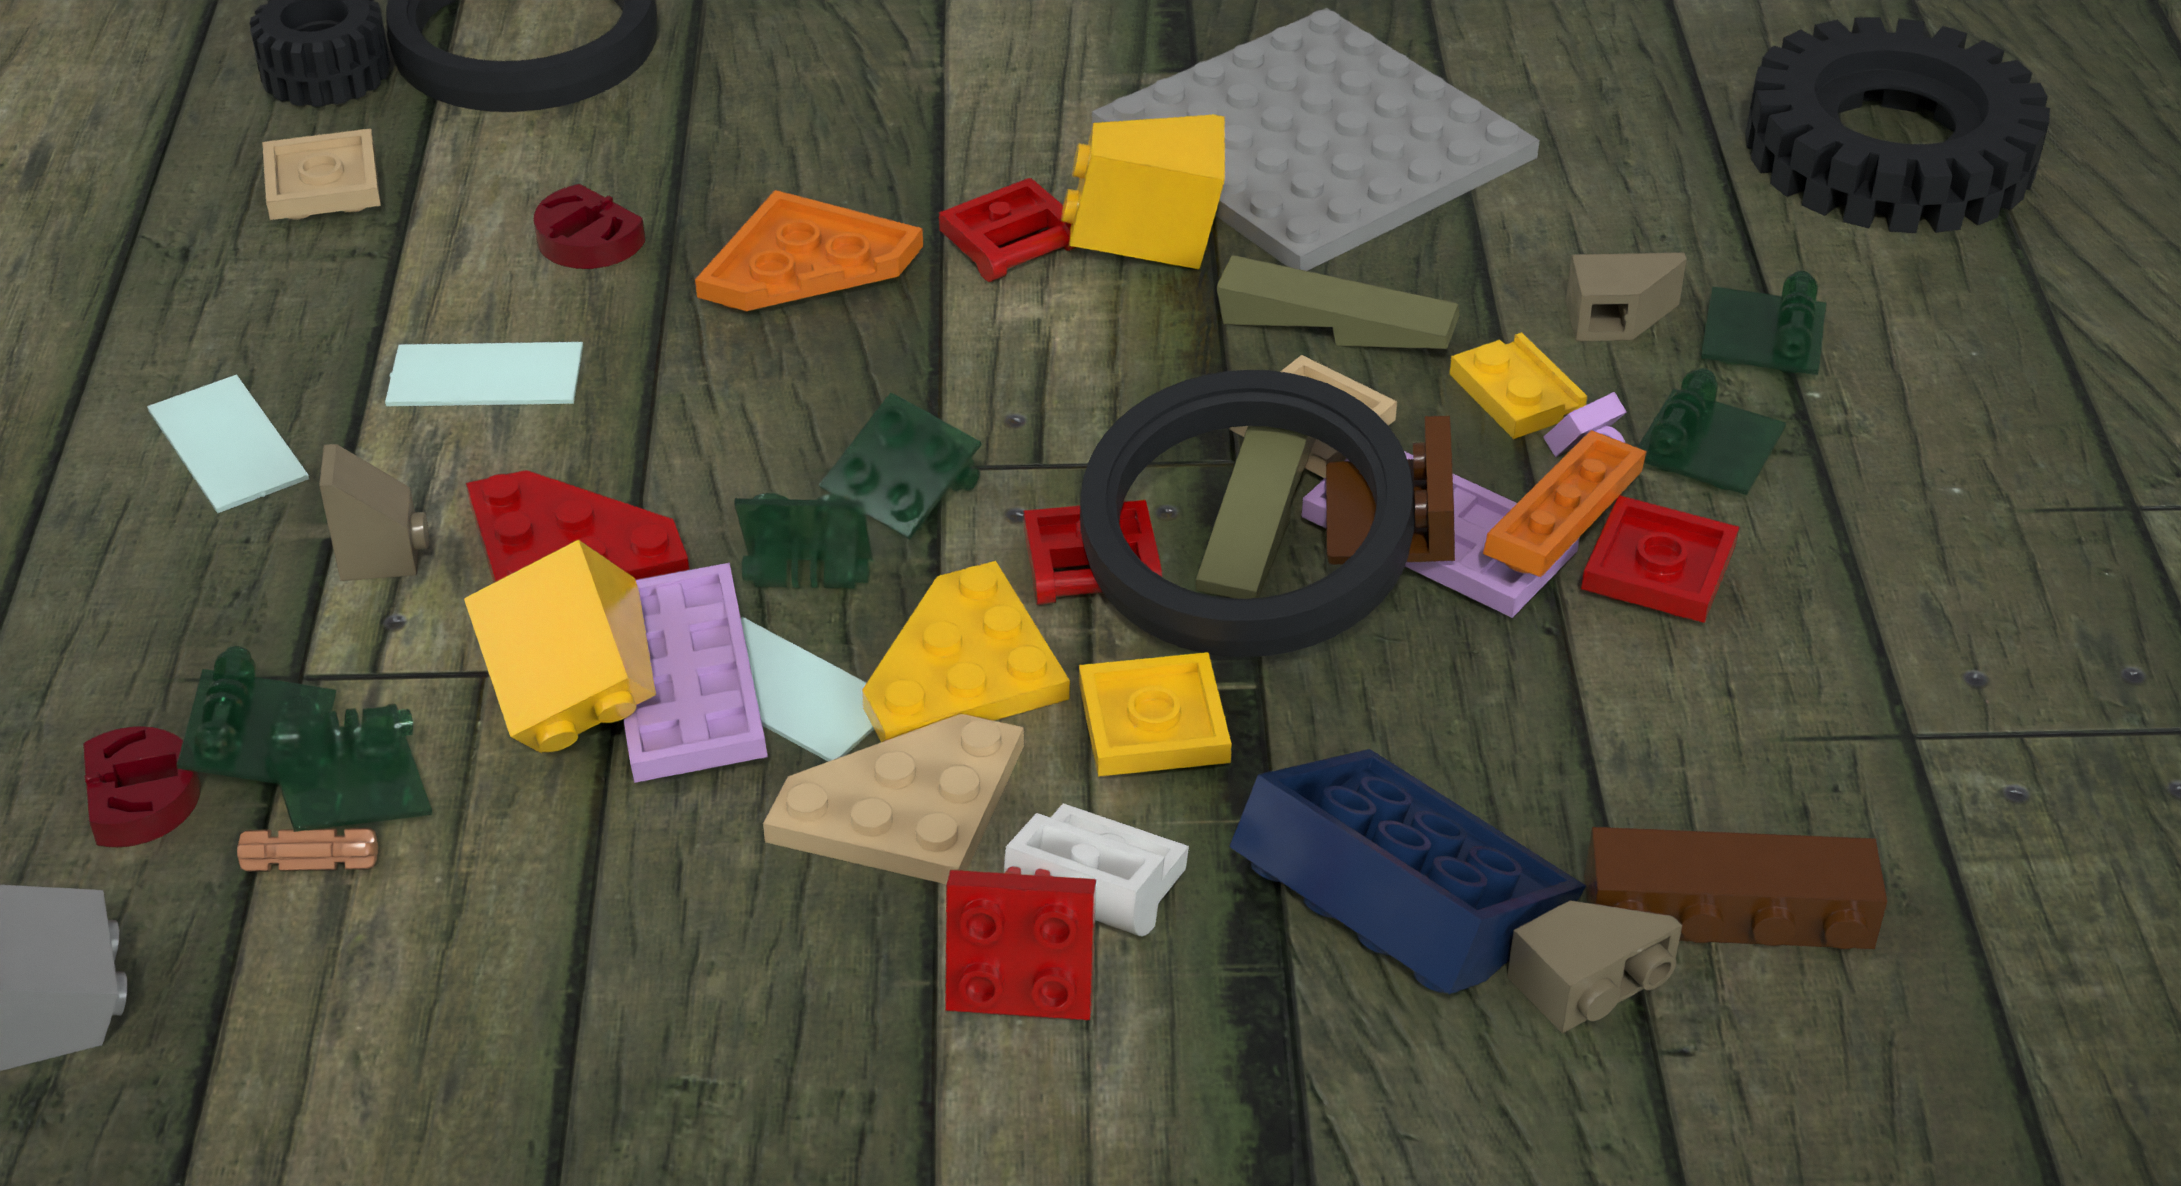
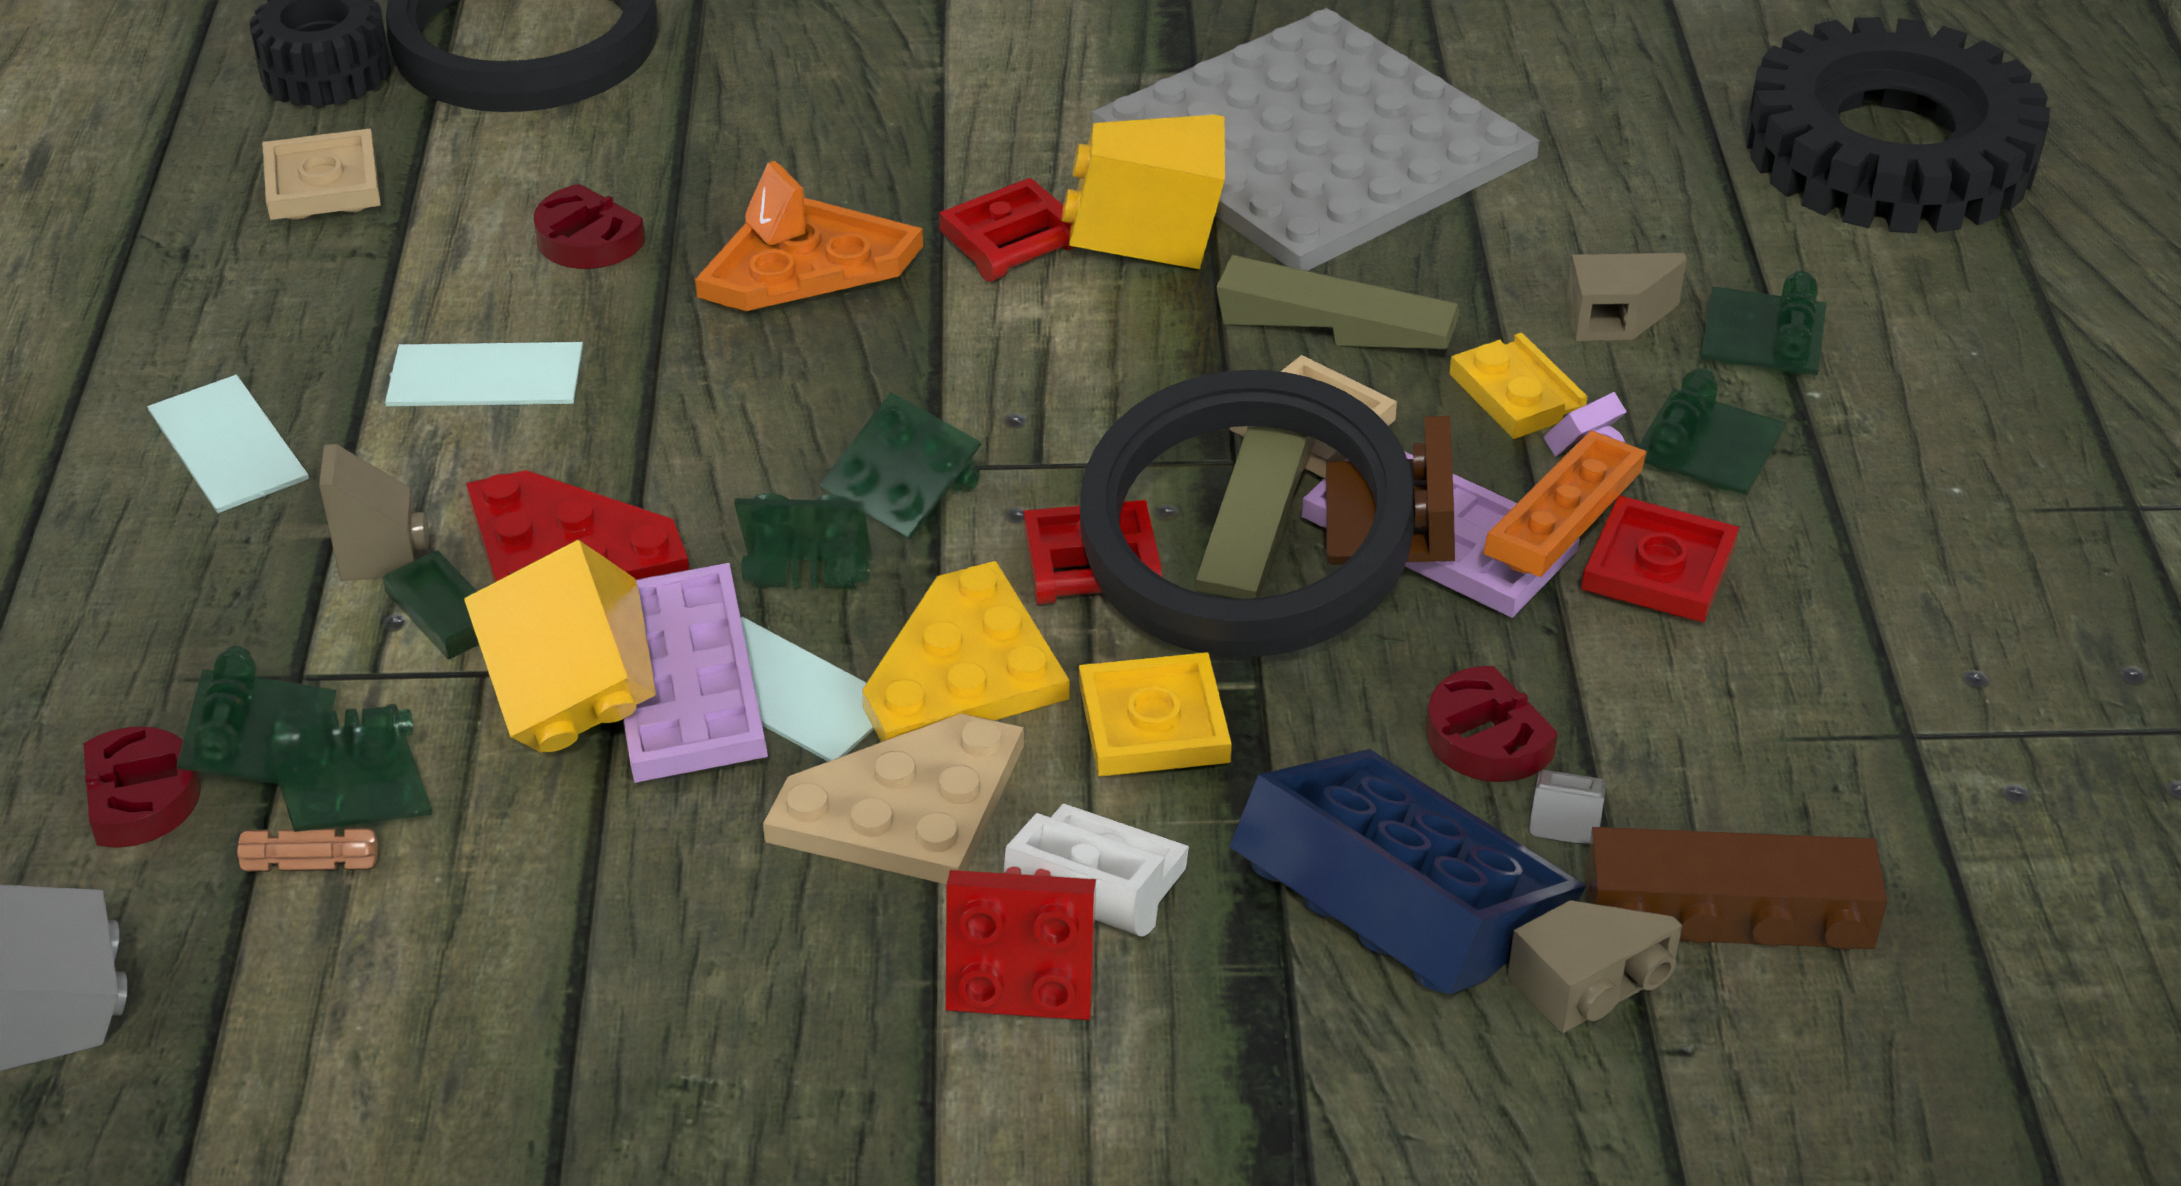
none -> clear green tile [382,550,479,660]
none -> orange slope [745,161,806,245]
none -> dark red piece [1426,666,1558,782]
none -> light grey slope [1529,769,1606,845]

